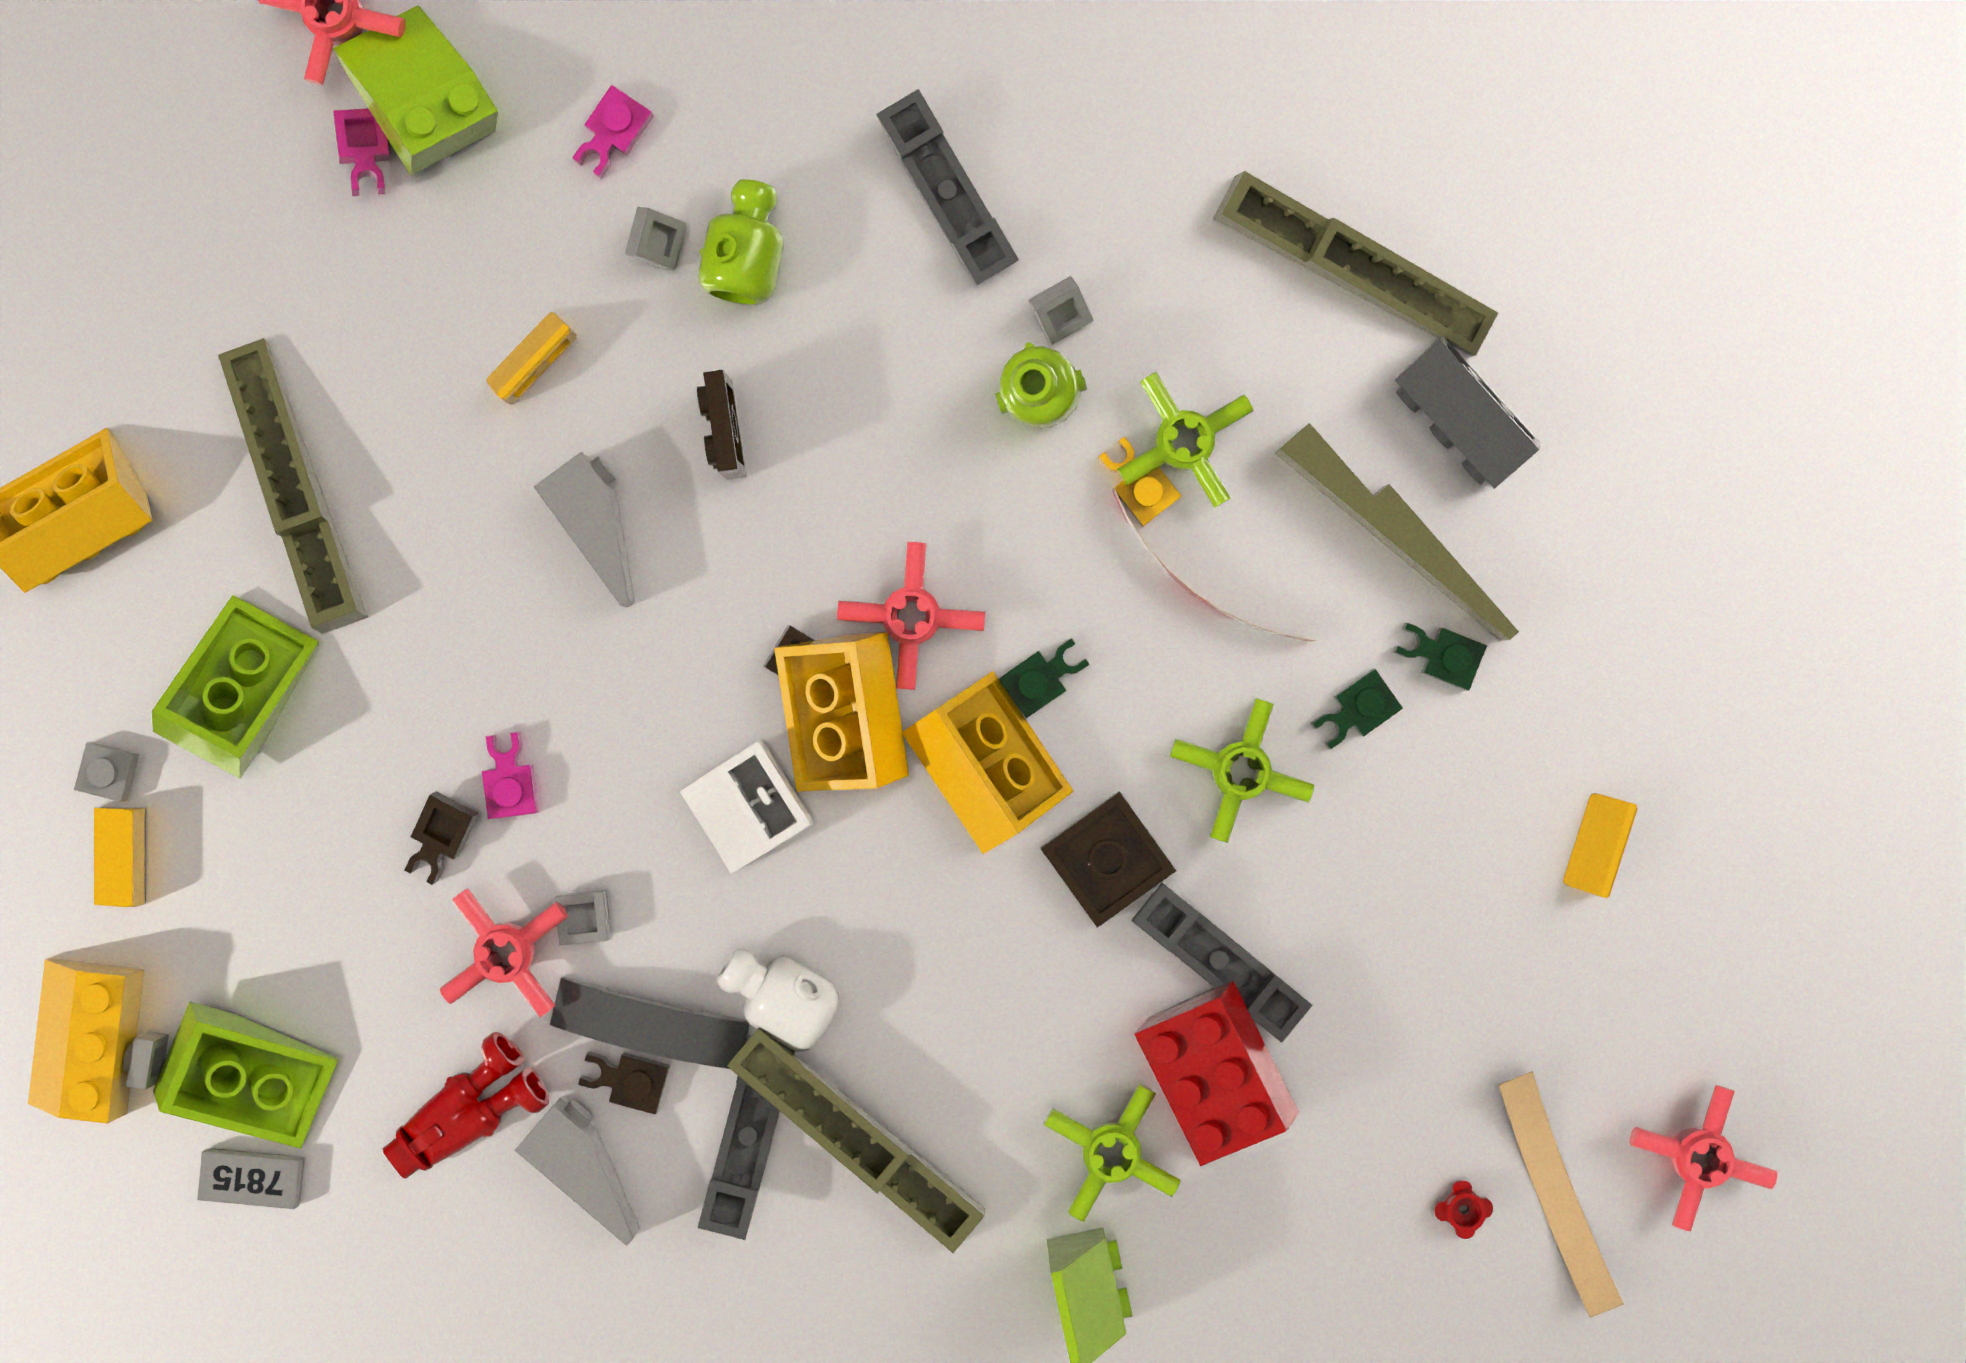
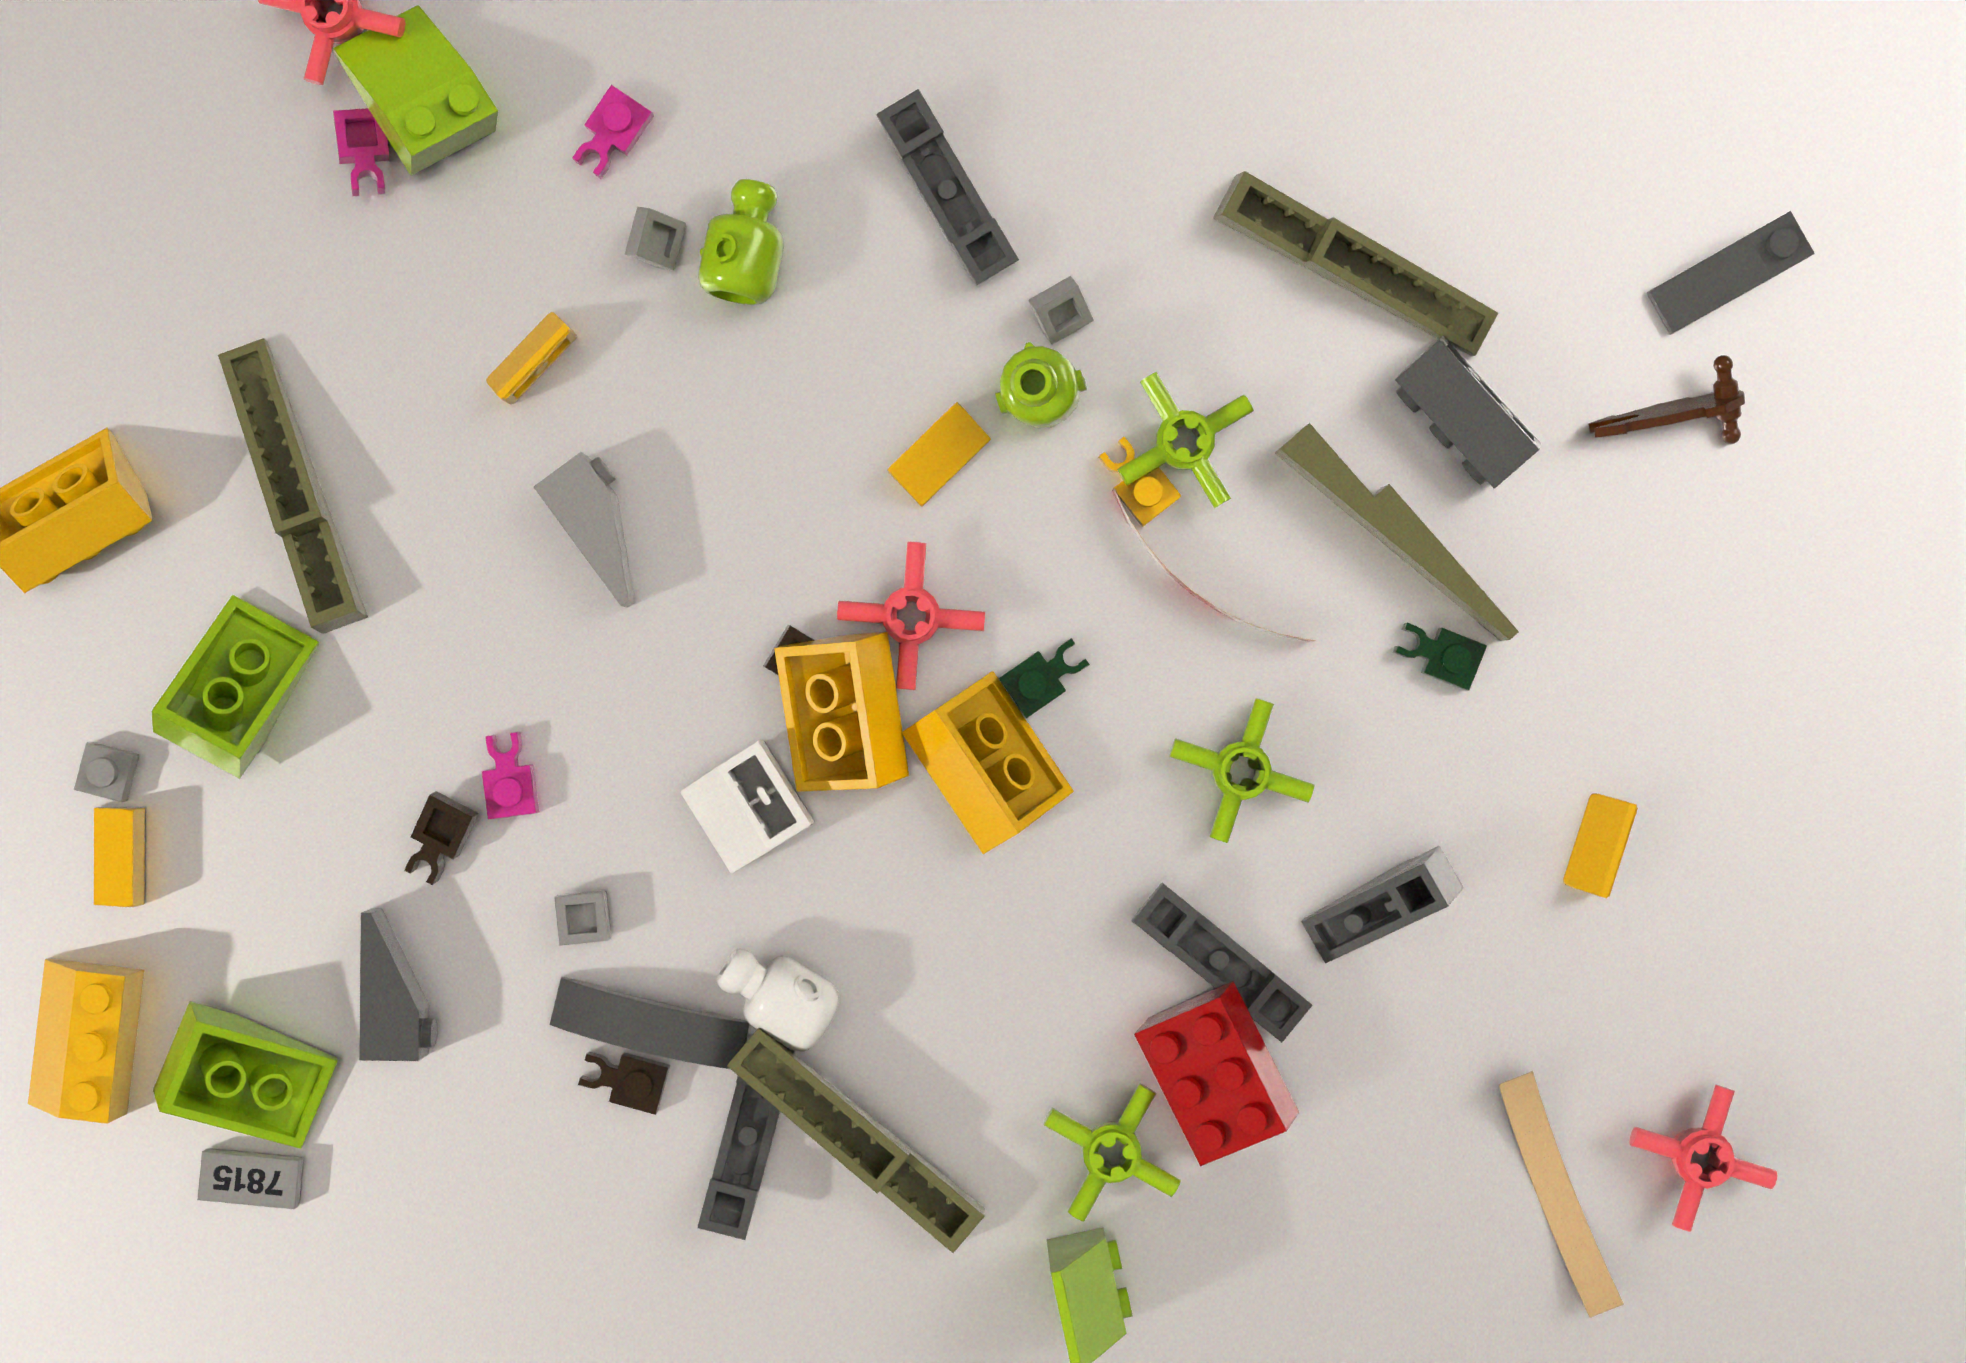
light grey plate [123,1031,169,1090] -> none
red piece [383,1032,549,1179] -> none
coral bar [440,888,568,1017] -> none
light grey slope [514,1098,640,1246] -> none
dark brown plate [697,370,747,480] -> none
dark brown plate [1040,791,1176,928] -> none
dark green plate [1311,669,1403,749] -> none
red plate [1434,1180,1493,1239] -> none
none -> dark grey slope [359,908,437,1061]
none -> yellow slope [887,402,991,507]
none -> dark grey slope [1301,846,1464,964]
none -> reddish brown piece [1588,355,1745,444]
none -> dark grey slope [1647,211,1815,335]

